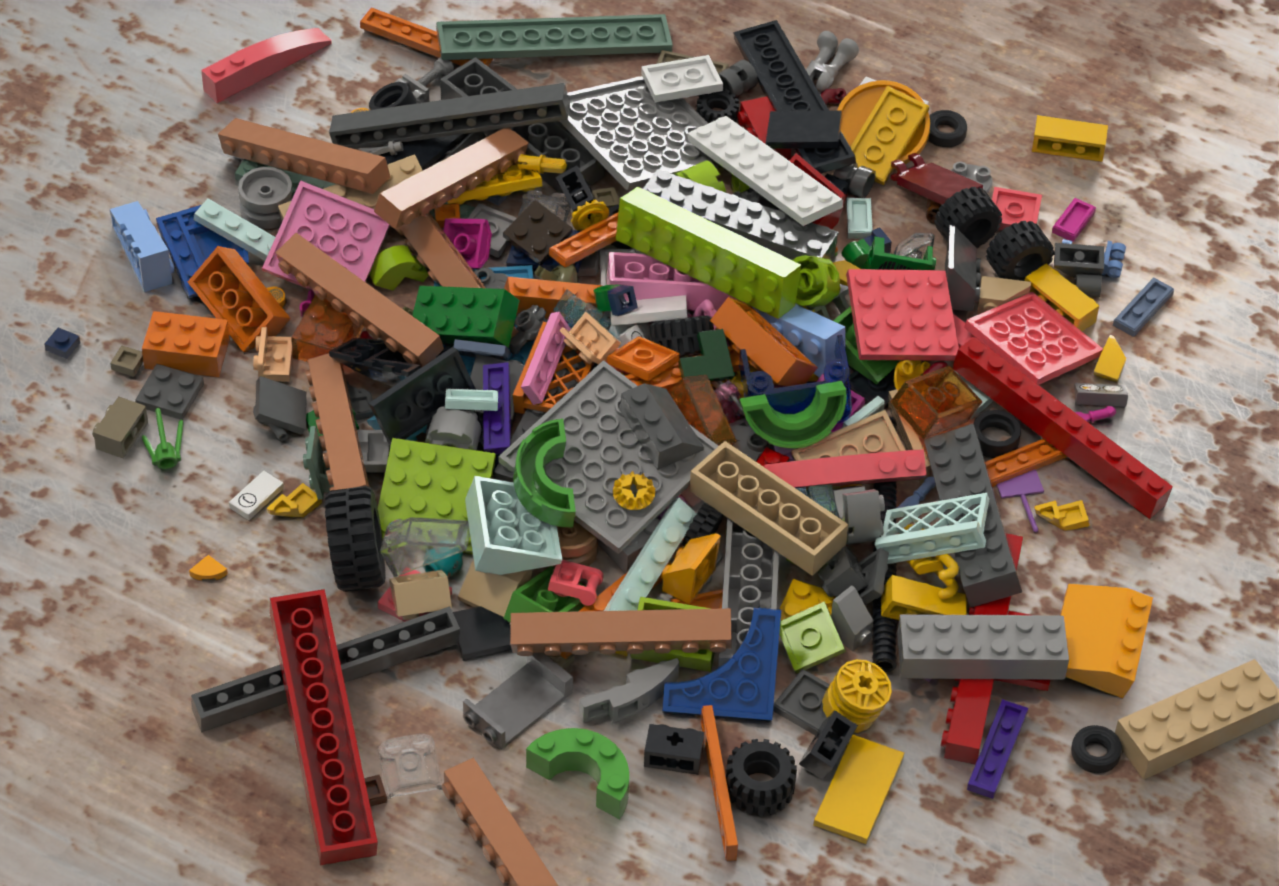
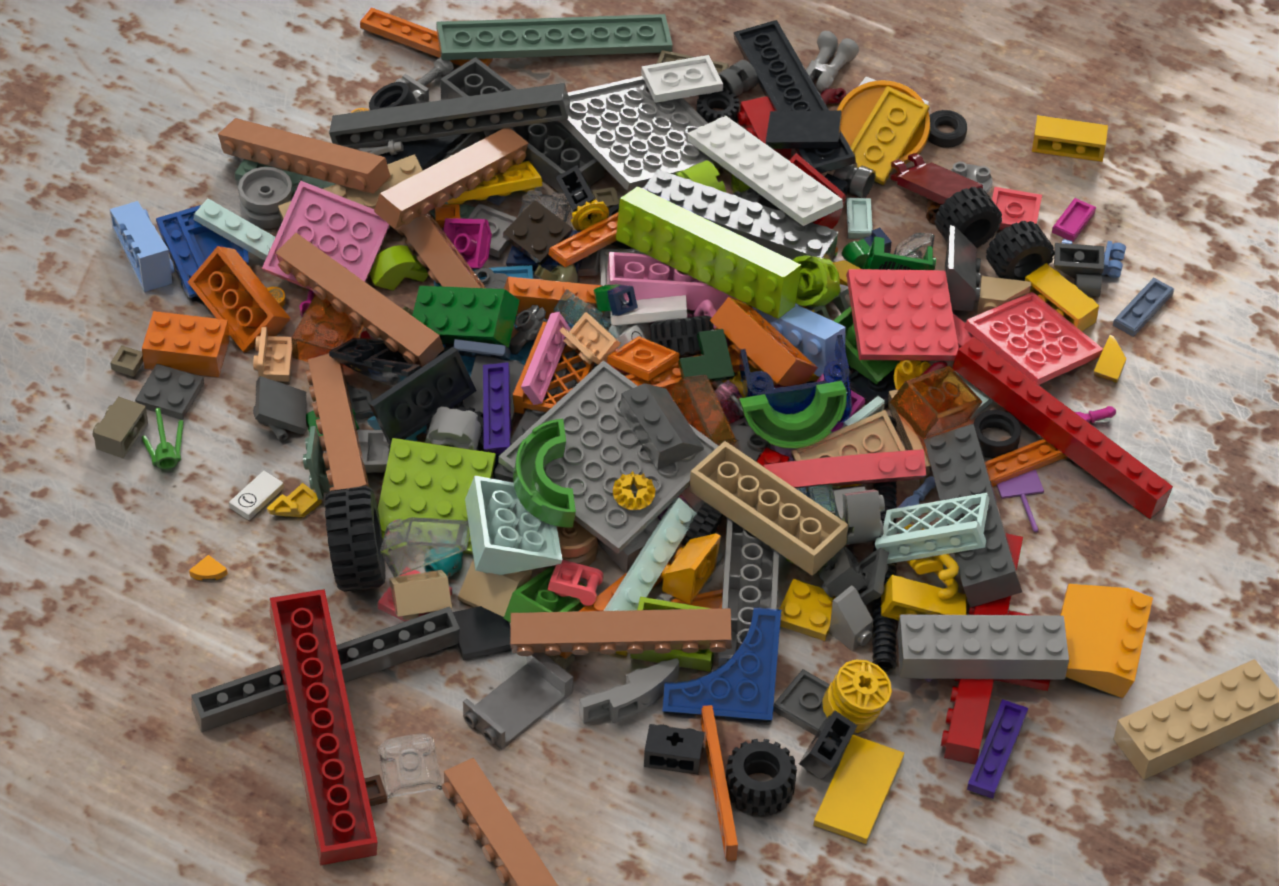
dark blue plate [44,327,80,359] -> none
coral slope [201,28,332,103] -> none
light aqua tile [445,389,498,411] -> none
yellow axle [518,154,567,174] -> none
bright green brick [526,728,629,820] -> none
lime plate [779,602,846,674] -> none
yellow slope [1034,500,1090,531] -> none
black tyre [1071,725,1122,773] -> none
light grey slope [1074,383,1128,407] -> none

